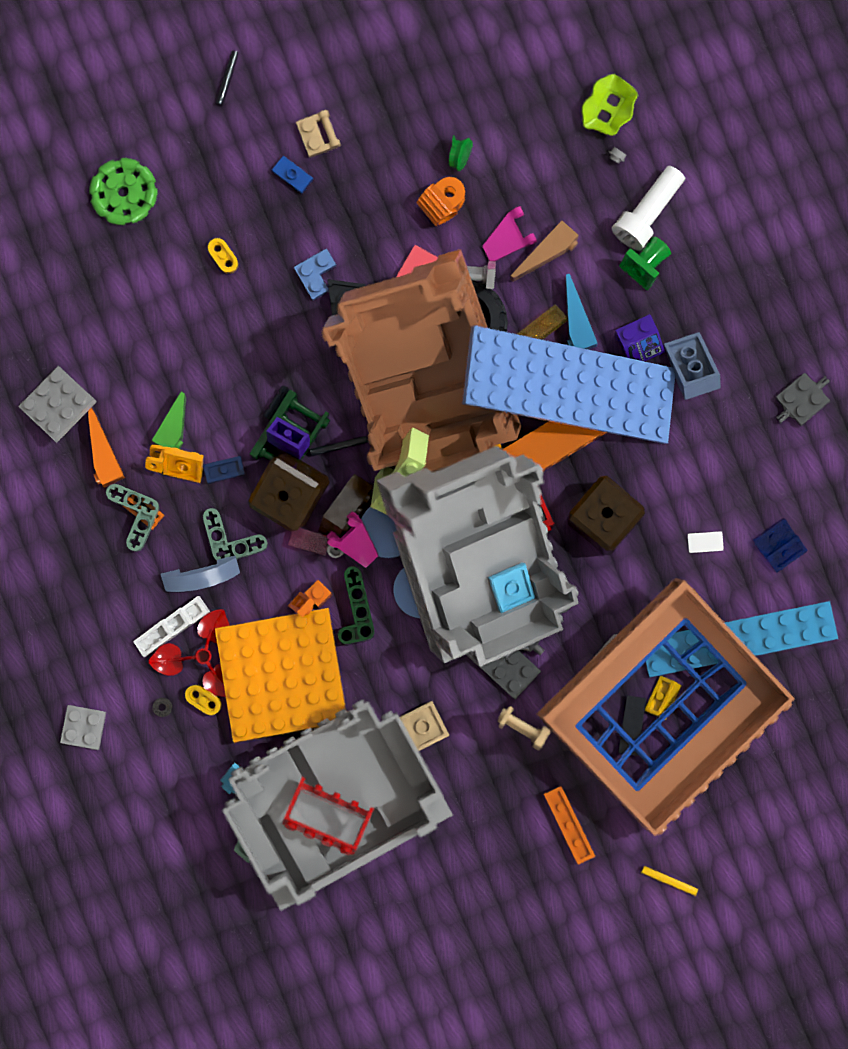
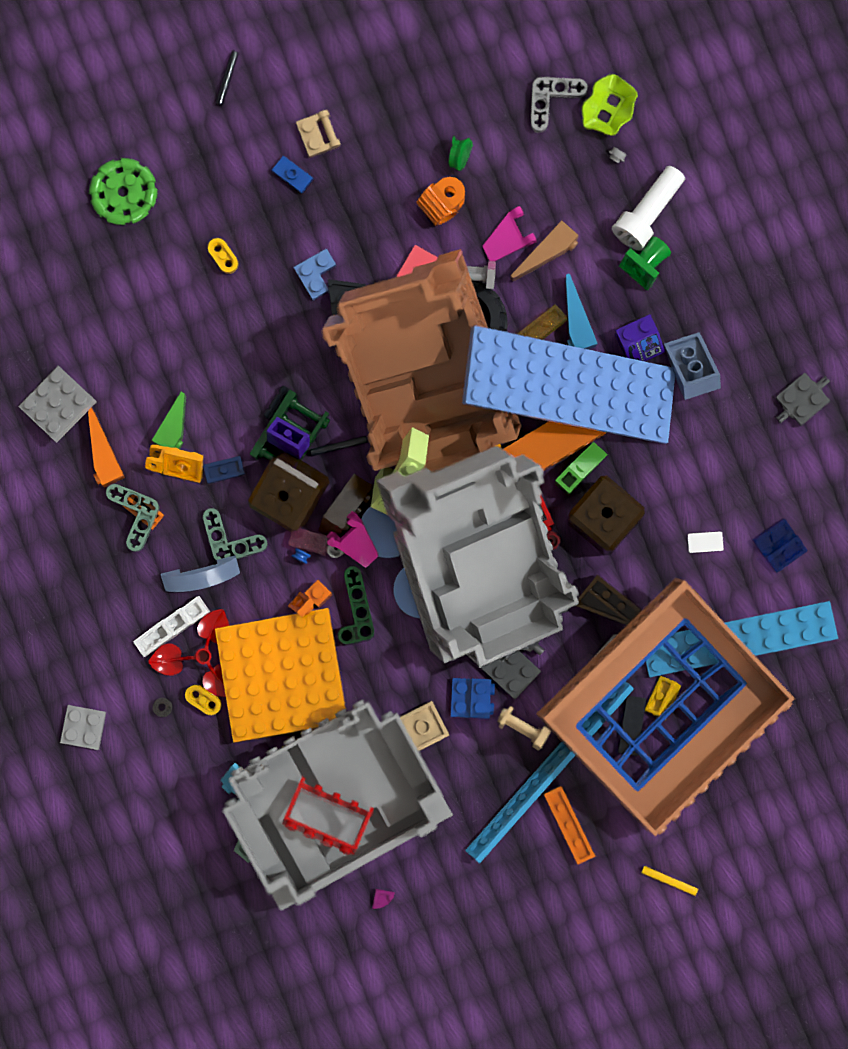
medium azure plate [489,562,536,613] -> none
none -> blue bush [291,548,311,564]
none -> magenta tile [373,889,395,909]
none -> blue plate [451,678,495,719]
none -> dark azure plate [465,681,634,863]
none -> light grey beam [531,77,587,133]
none -> dark red plate [546,531,560,550]
none -> bright green slope [554,442,608,496]
none -> dark brown wedge [575,574,642,625]

